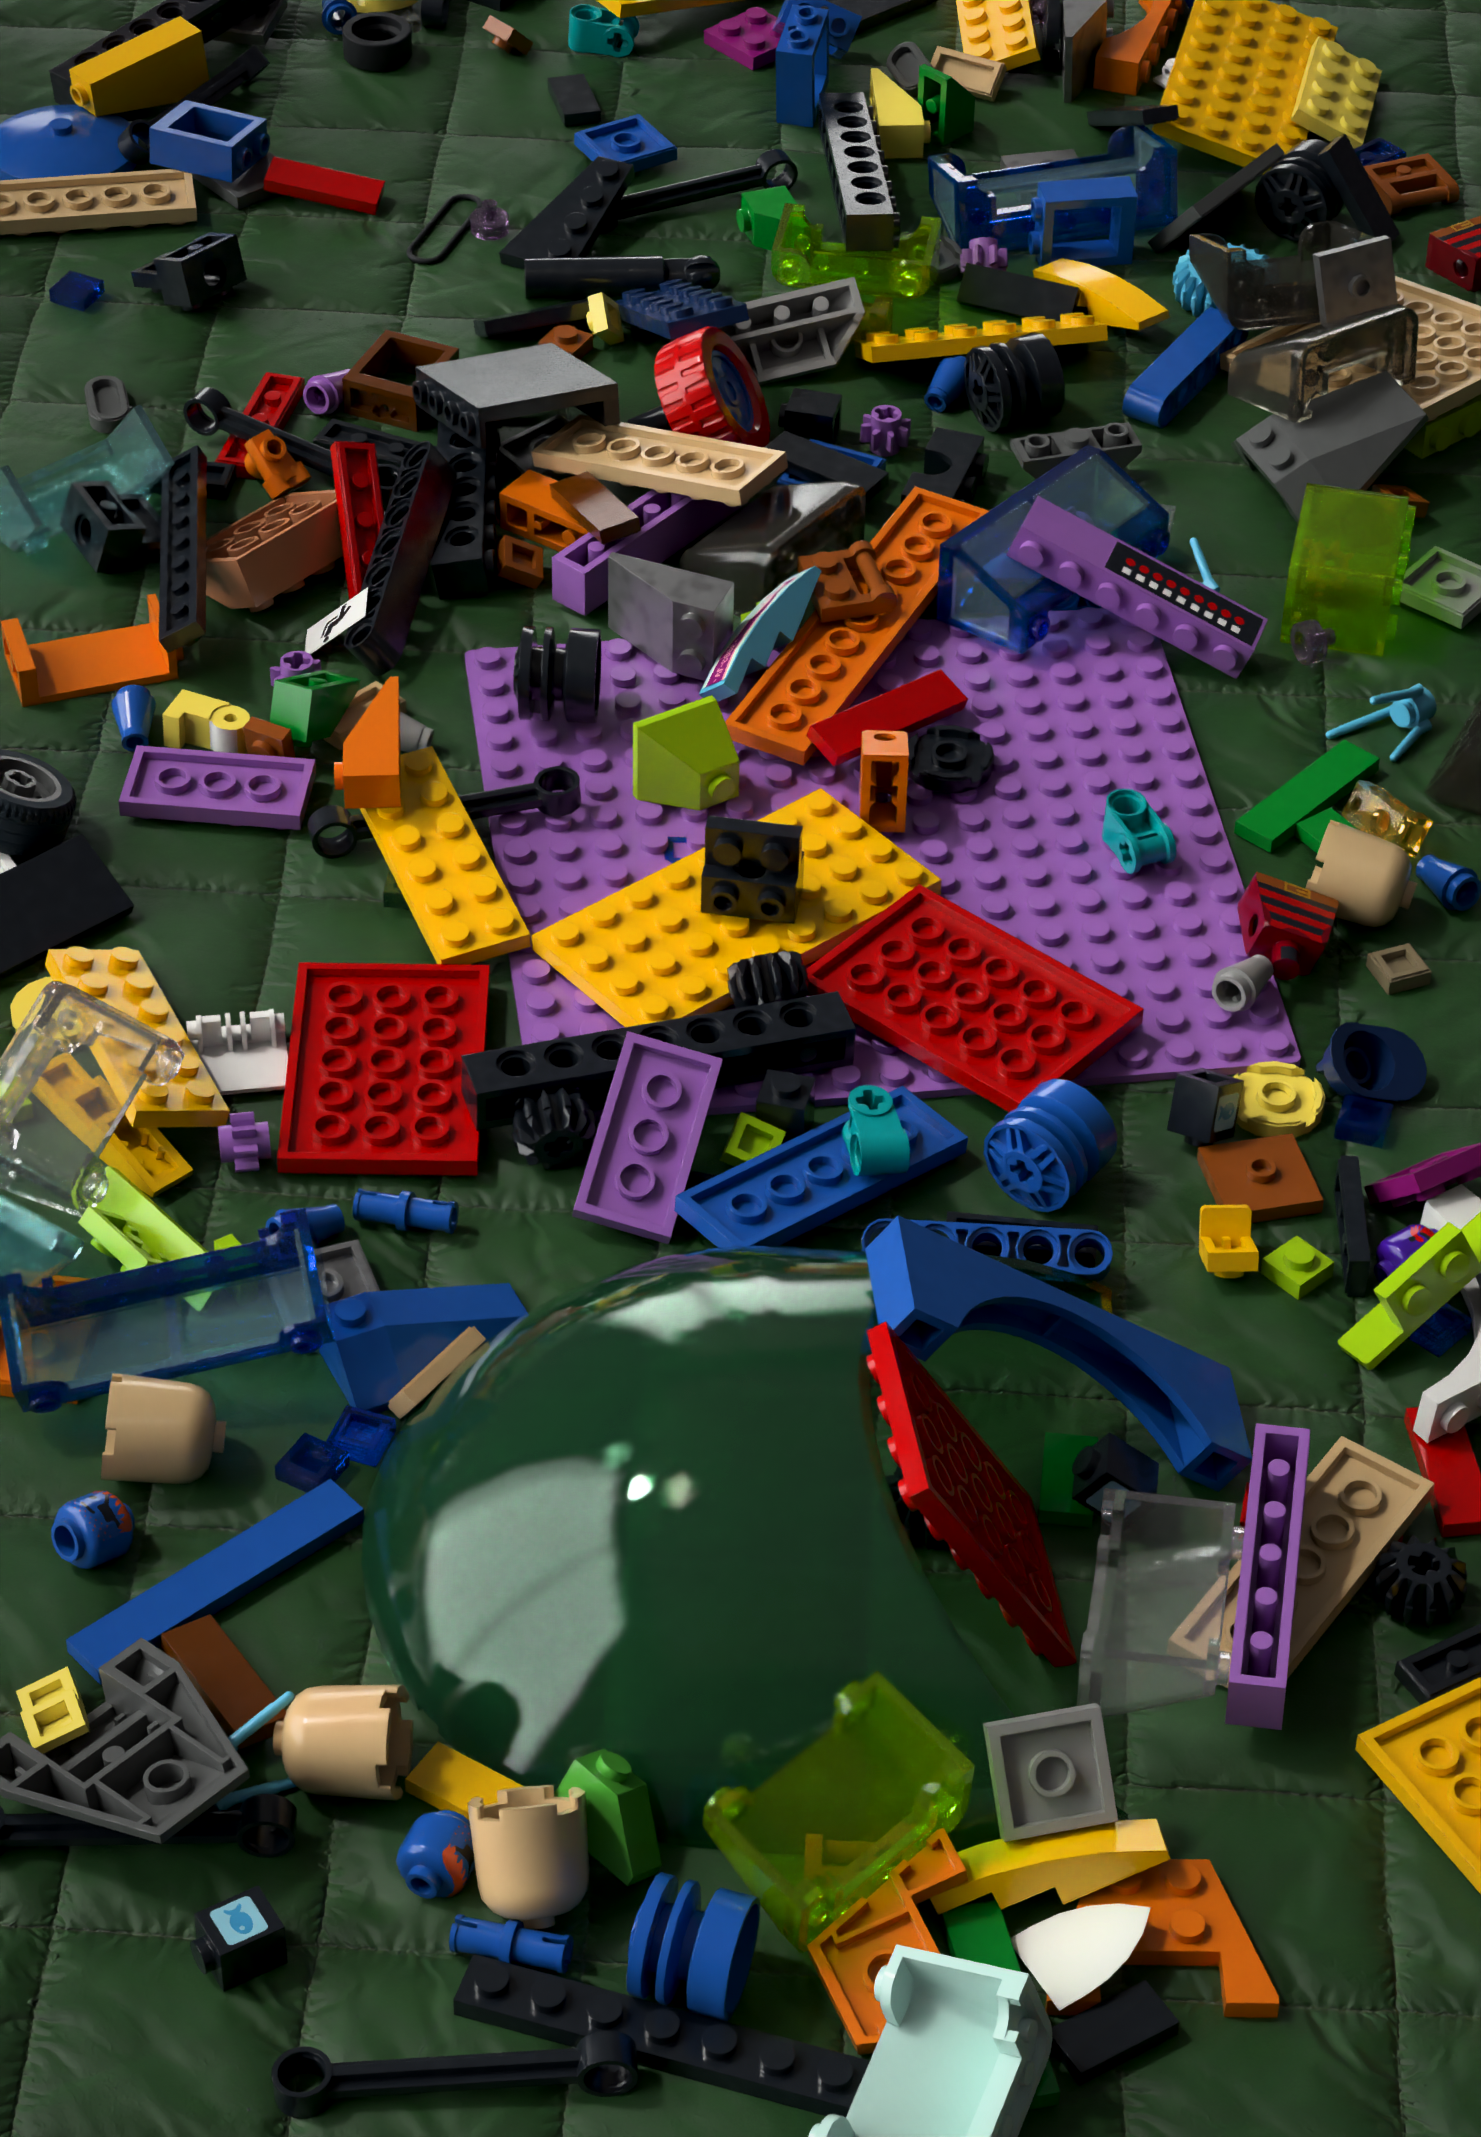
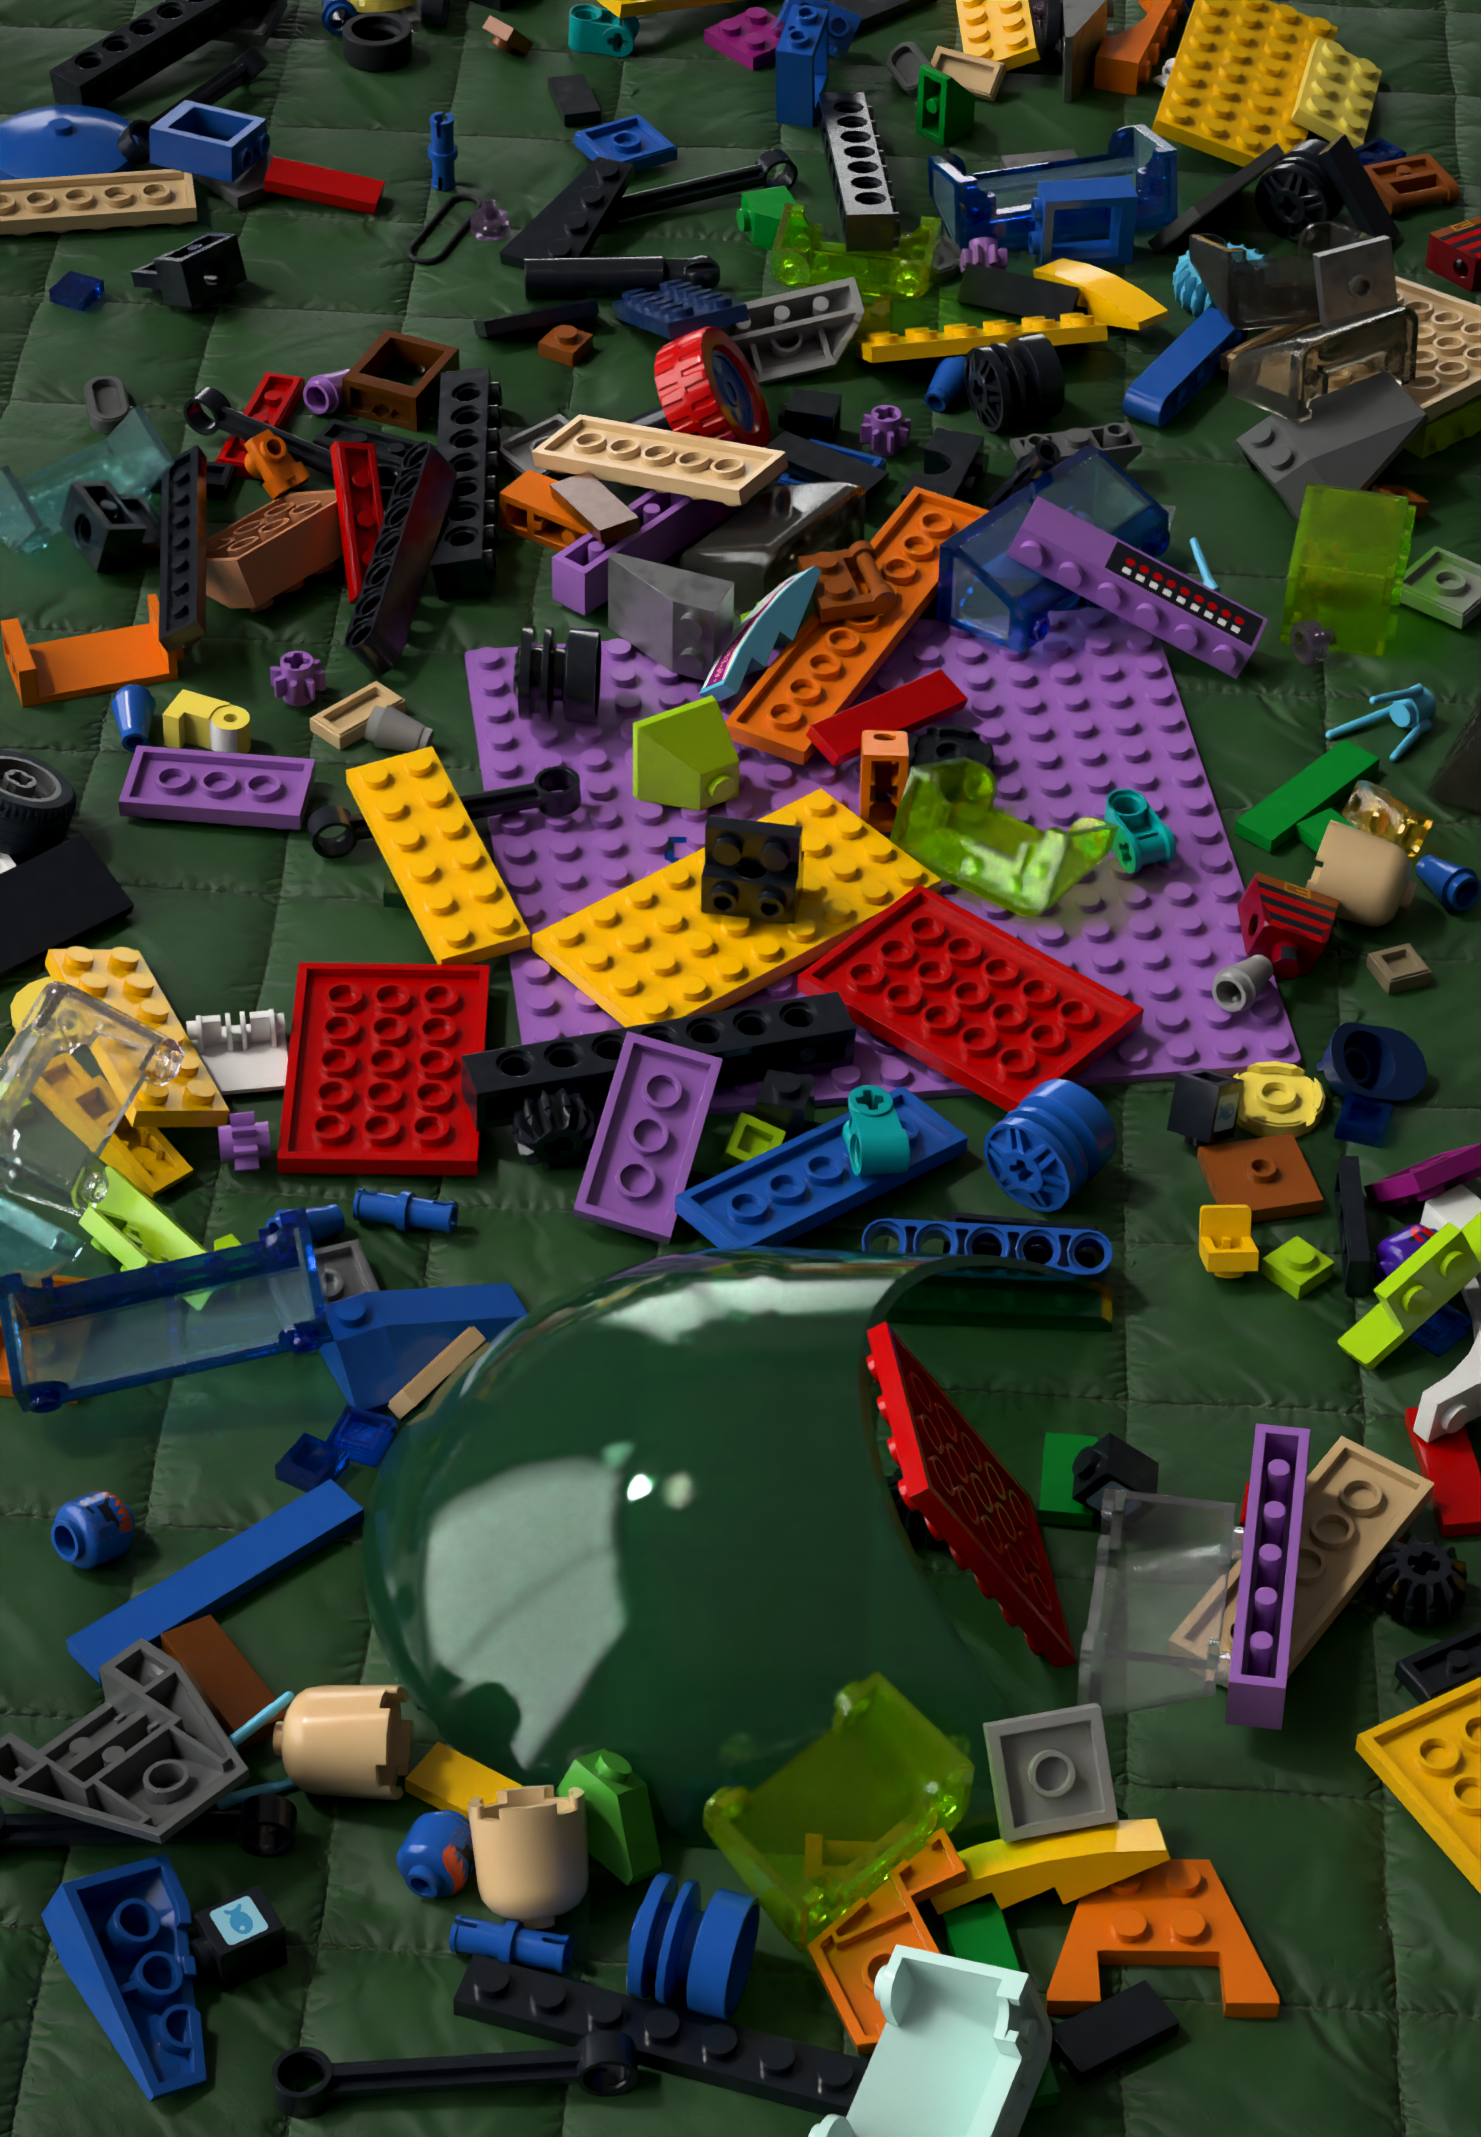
light yellow slope [16,1666,90,1754] -> none
yellow slope [69,16,209,117] -> none
tan cylinder [101,1373,226,1484] -> none
dark orange plate [243,716,295,758] -> none
green slope [270,670,361,747] -> none
white sticker [305,587,368,654] -> none
orange slope [334,676,401,809] -> none
panel [412,343,620,449] -> none
dark orange plate [497,535,544,589] -> none
light yellow plate [586,292,625,346] -> none
black gear [727,951,809,1009] -> none
blue arch [865,1215,1252,1492] -> none
light yellow slope [869,68,931,159] -> none
white sticker [1010,1903,1151,2011] -> none
black tile [1087,104,1179,126] -> none
none -> blue wedge [41,1853,207,2102]
none -> blue pin [427,112,458,192]
none -> clear neon green windscreen [890,757,1118,917]
none -> black pin [983,440,1060,522]

